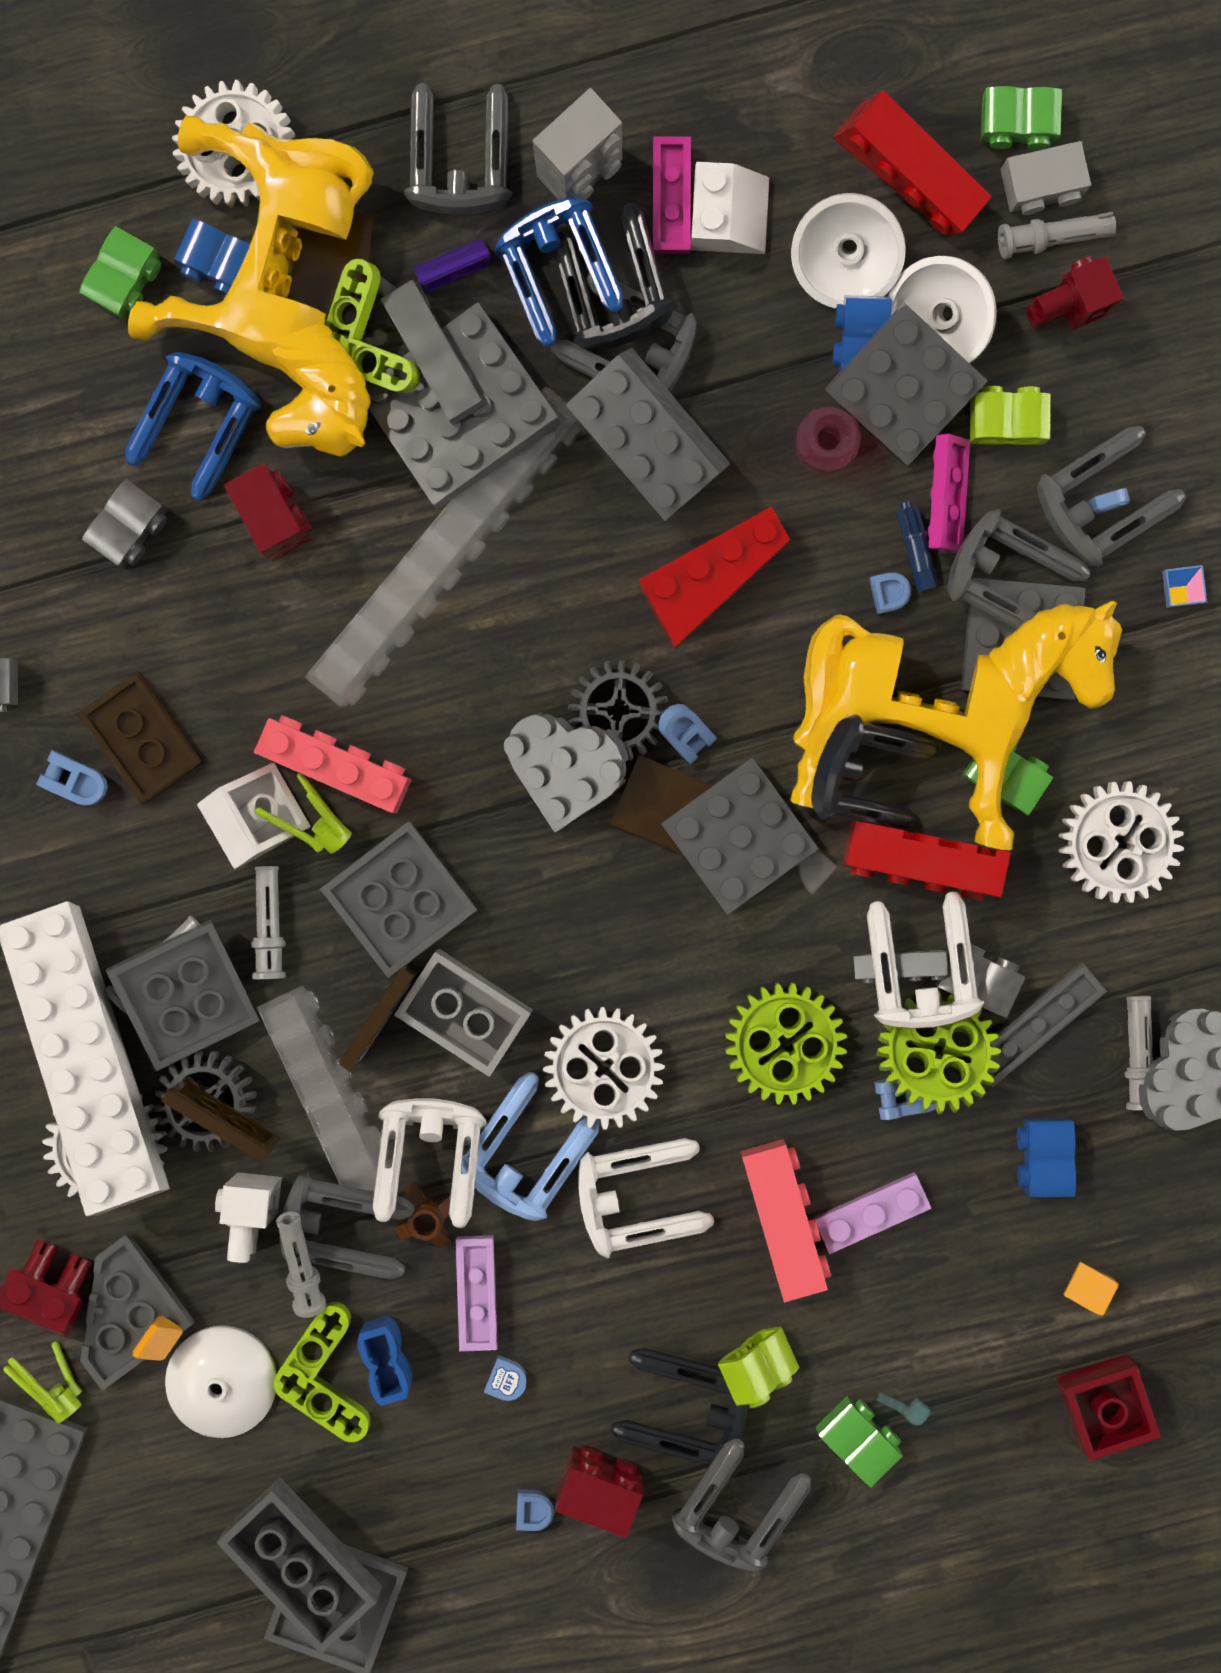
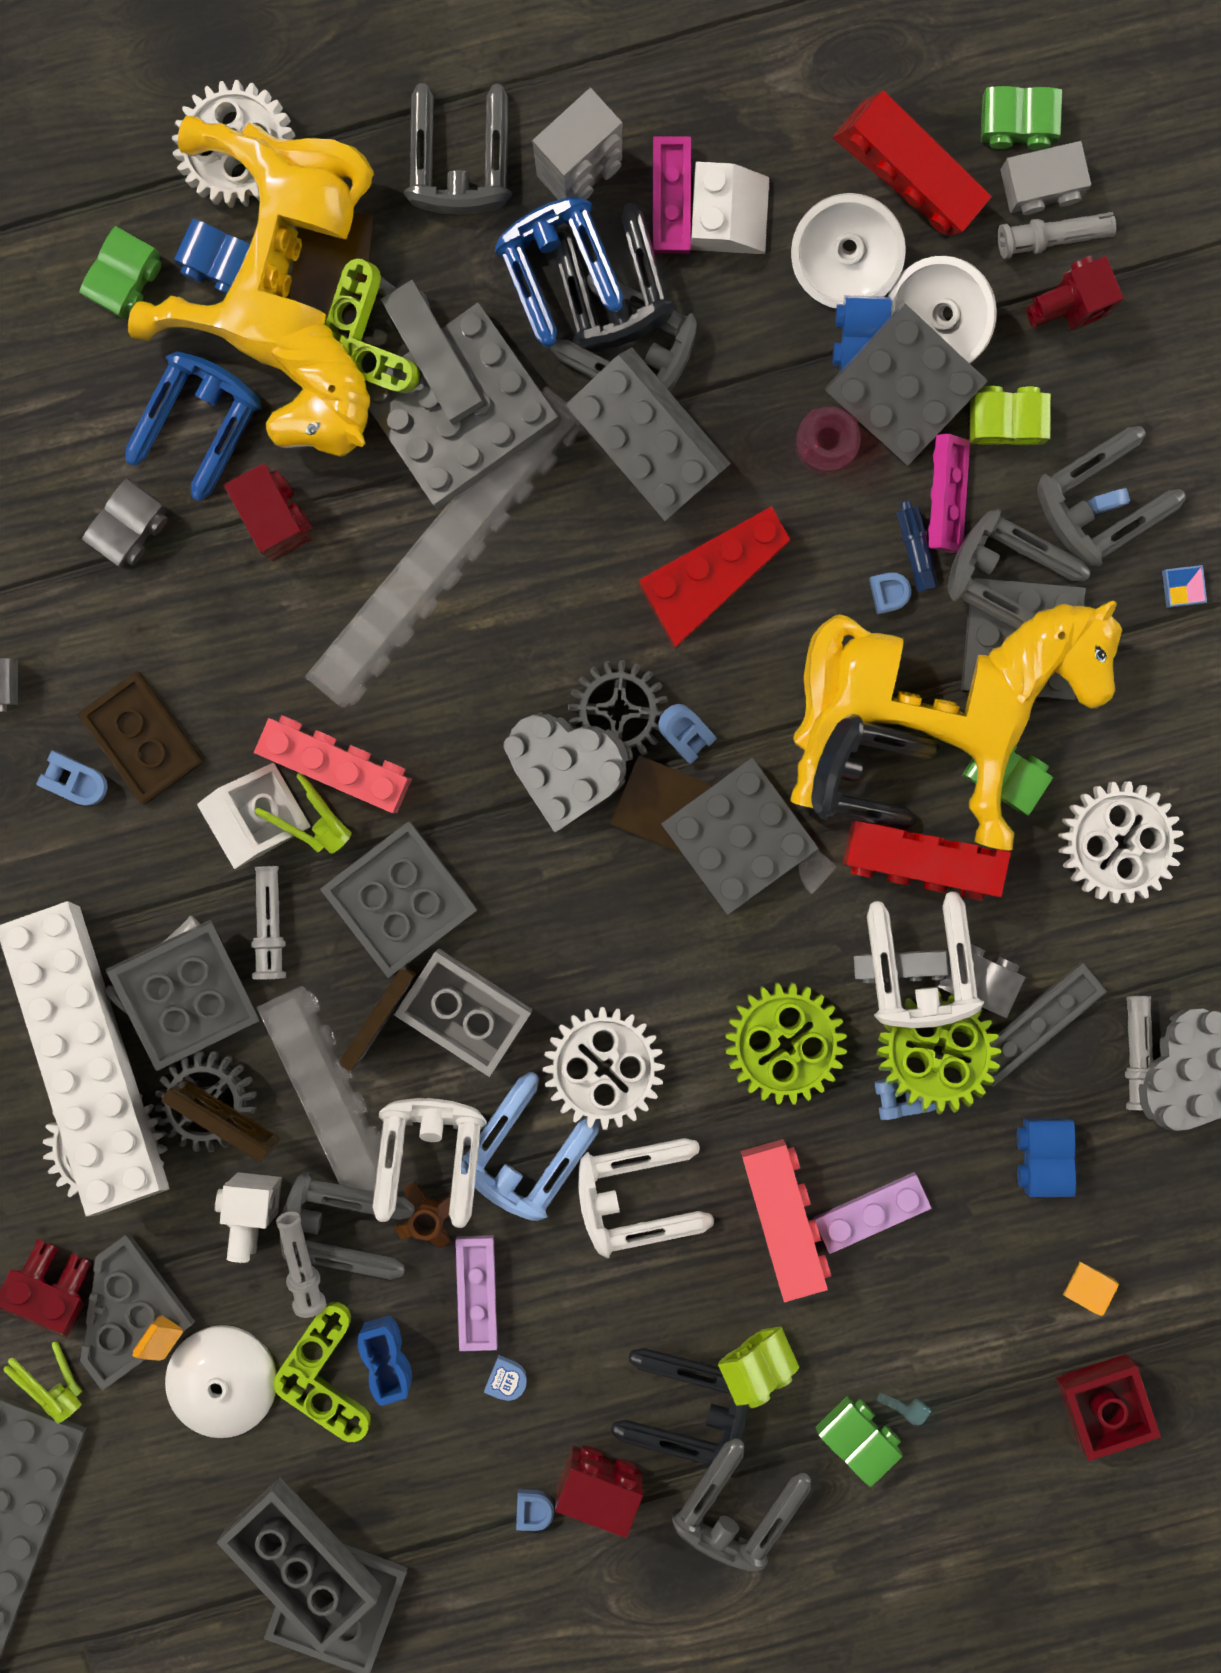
dark purple slope [414,239,492,293] -> none

